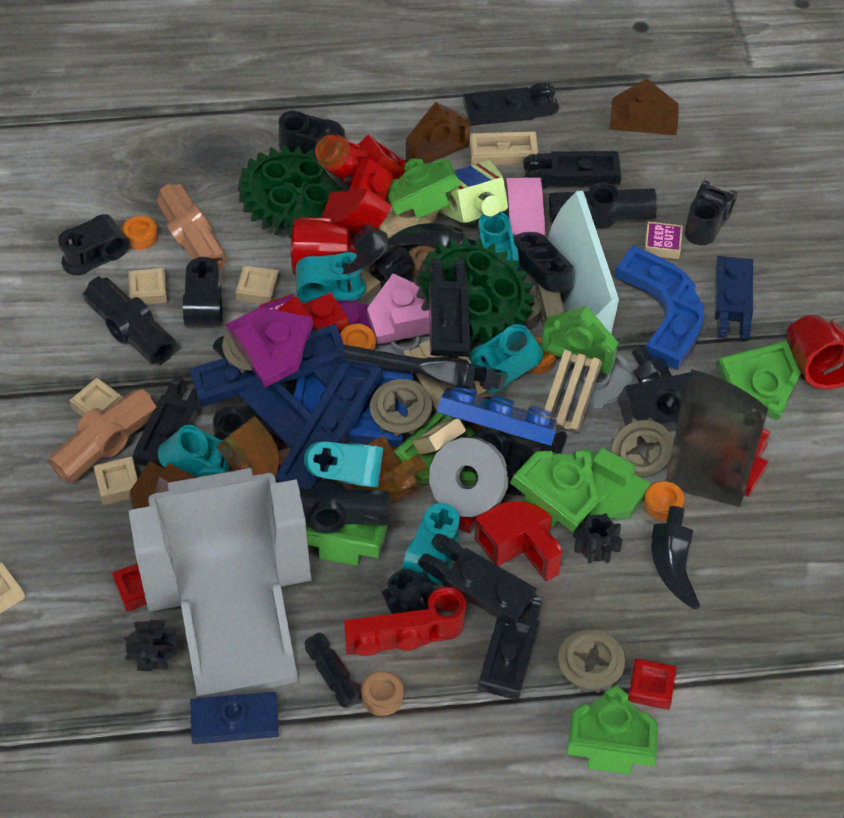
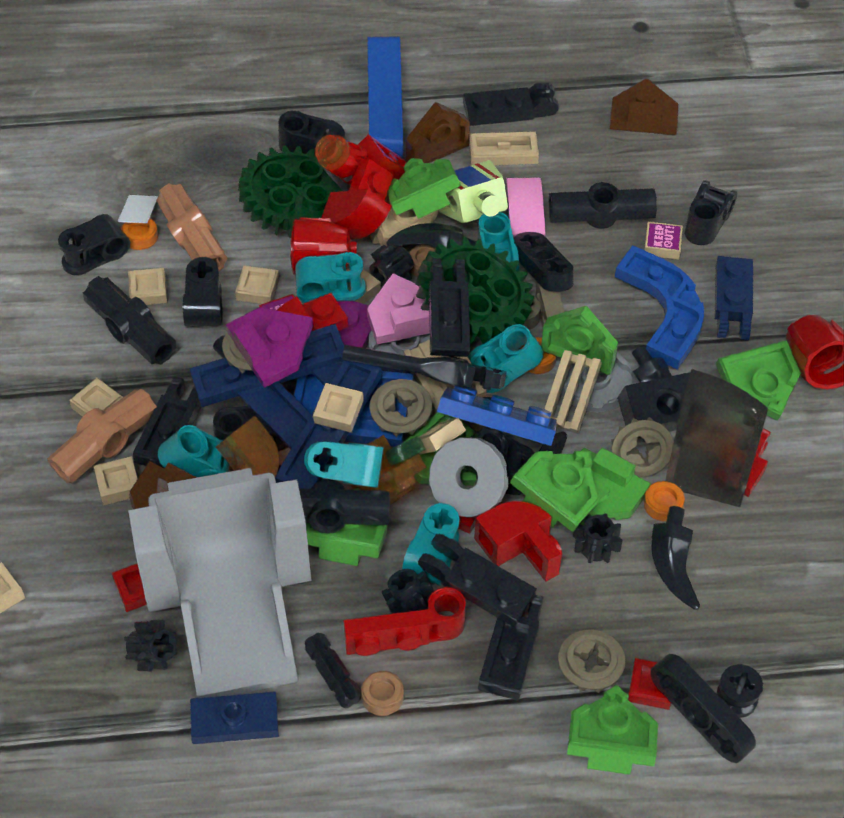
orange tile [340,324,376,350] -> none
black bar [343,224,389,274] -> none
black hinge [523,151,621,189] -> none
light aqua slope [548,191,619,333] -> none
none -> white sticker [118,195,158,223]
none -> tan tile [313,383,364,433]
none -> blue beam [368,36,403,158]
none -> clear green tile [385,436,426,466]
none -> black beam [651,654,756,763]
none -> black wheel [716,664,763,718]

